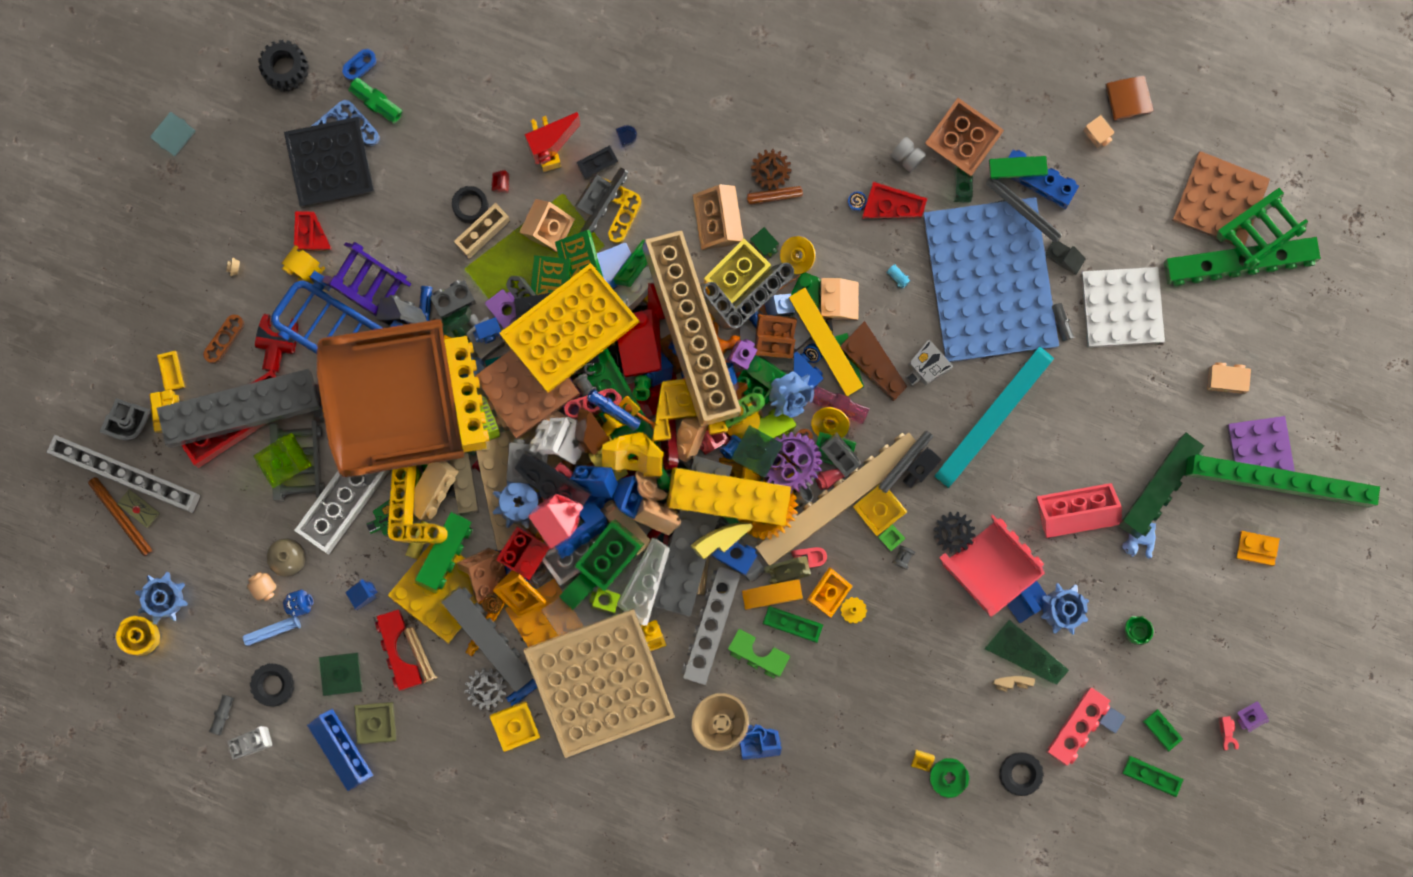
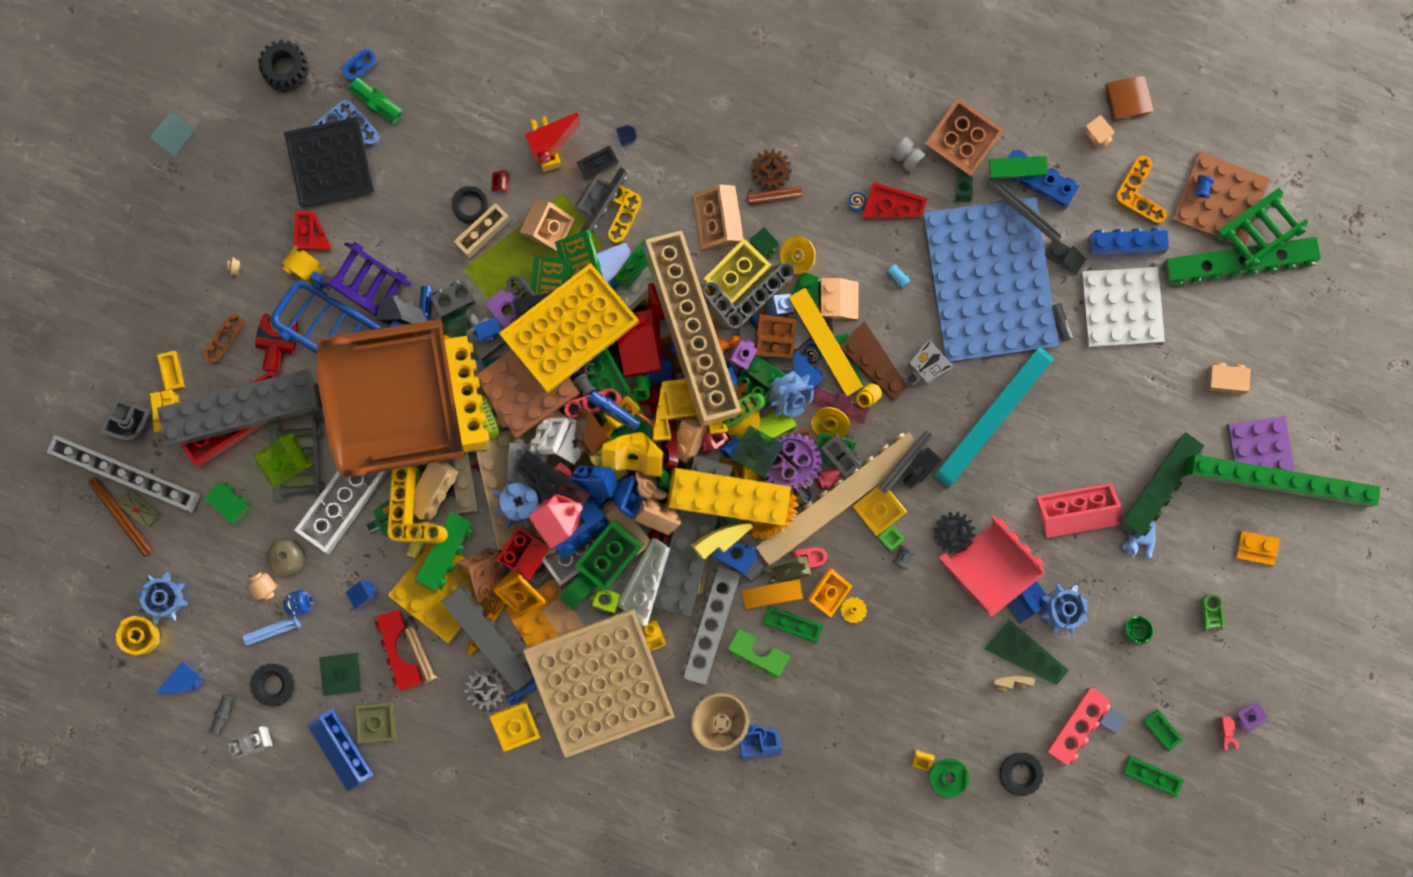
none -> blue slope [156,662,204,695]
none -> green brick [204,481,251,526]
none -> yellow brick [856,383,882,408]
none -> blue brick [1088,228,1169,256]
none -> light orange beam [1116,156,1167,225]
none -> blue bush [1193,175,1215,199]
none -> bright green piece [1200,594,1225,632]

